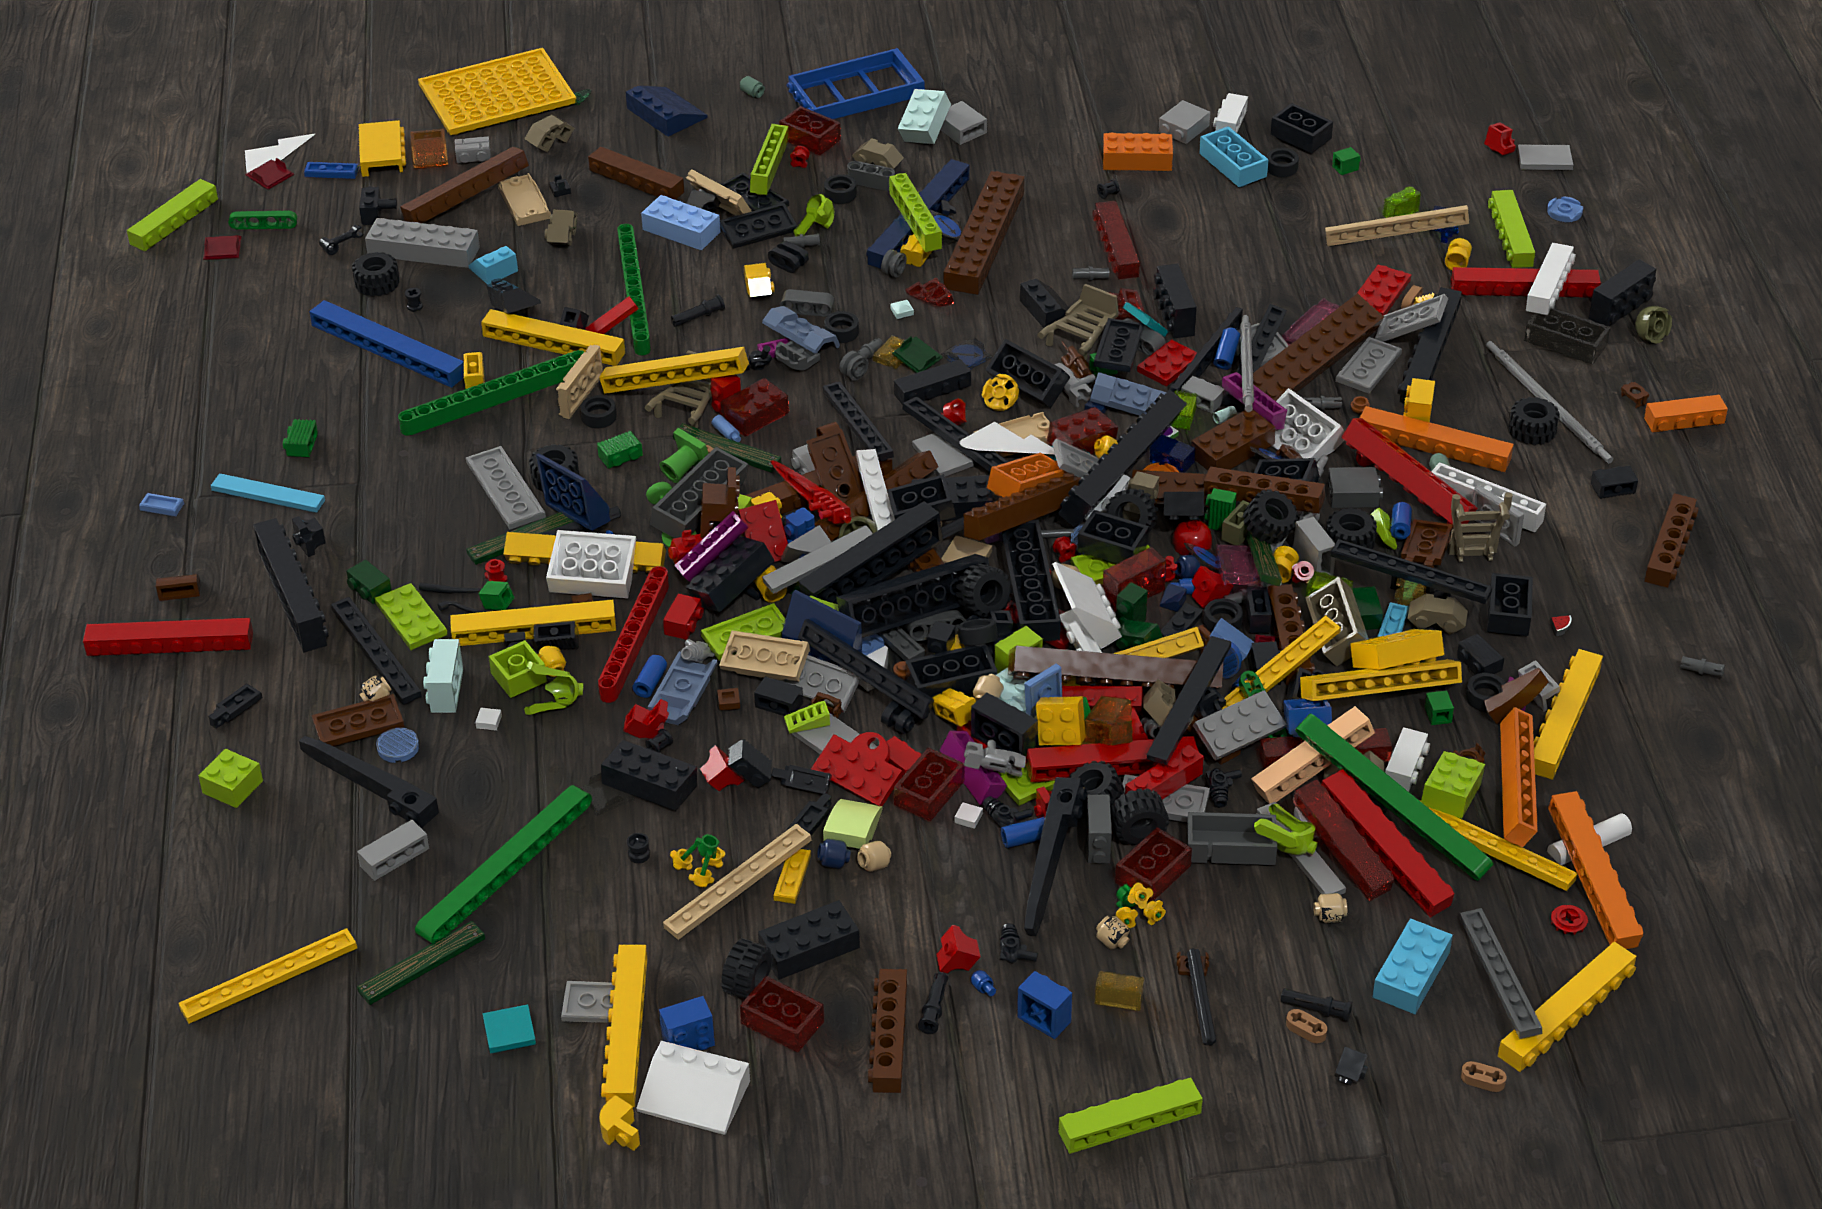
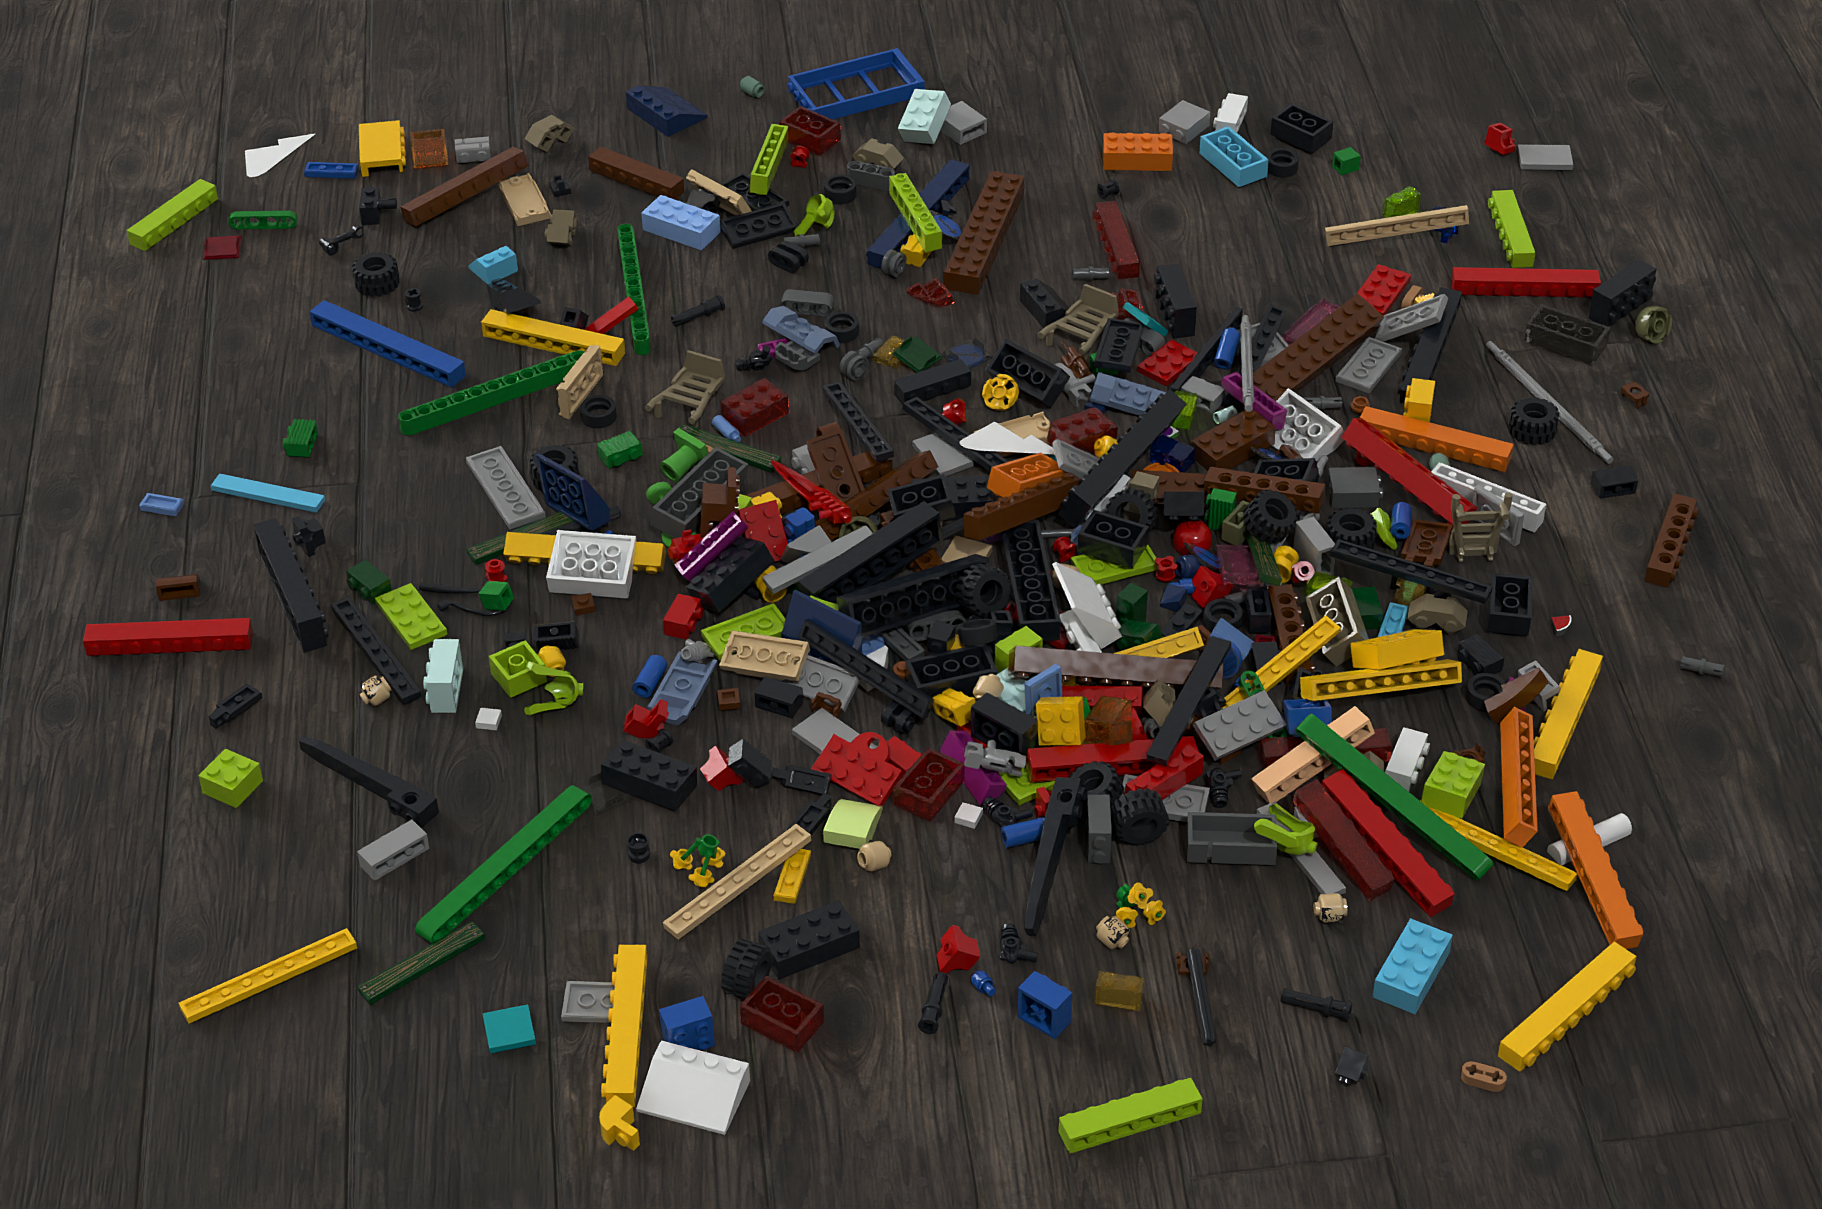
dark red piece [245,158,294,190] -> none
reddish brown plate [312,694,404,746] -> none
light grey brick [365,218,480,268] -> none
tile [376,728,419,763] -> none
yellow plate [418,48,577,135] -> none
yellow brick [450,600,616,646] -> none
yellow brick [463,352,485,389] -> none
clear green bar [574,89,592,105] -> none
red beam [598,566,669,703] -> none
yellow brick [599,347,749,394] -> none
red brick [711,374,742,417] -> none
yellow brick [744,263,774,297] -> none
lime slope [784,701,830,734] -> none
dark blue head [817,839,851,869] -> none
white plate [856,449,895,531] -> none
reddish brown brick [868,969,907,1093] -> none
light aqua tile [890,300,914,319] -> none
clear red brick [1103,547,1166,612] -> none
clear red brick [1115,827,1192,903] -> none
medium nougat beam [1286,1009,1327,1043] -> none
green brick [1424,691,1454,725] -> none
yellow wheel [1445,238,1472,271] -> none
dark grey plate [1460,908,1542,1039] -> none
white brick [1526,243,1576,315] -> none
medium blue tile [1547,196,1583,222] -> none
red gear [1551,905,1588,935] -> none
orange brick [1644,395,1728,432] -> none

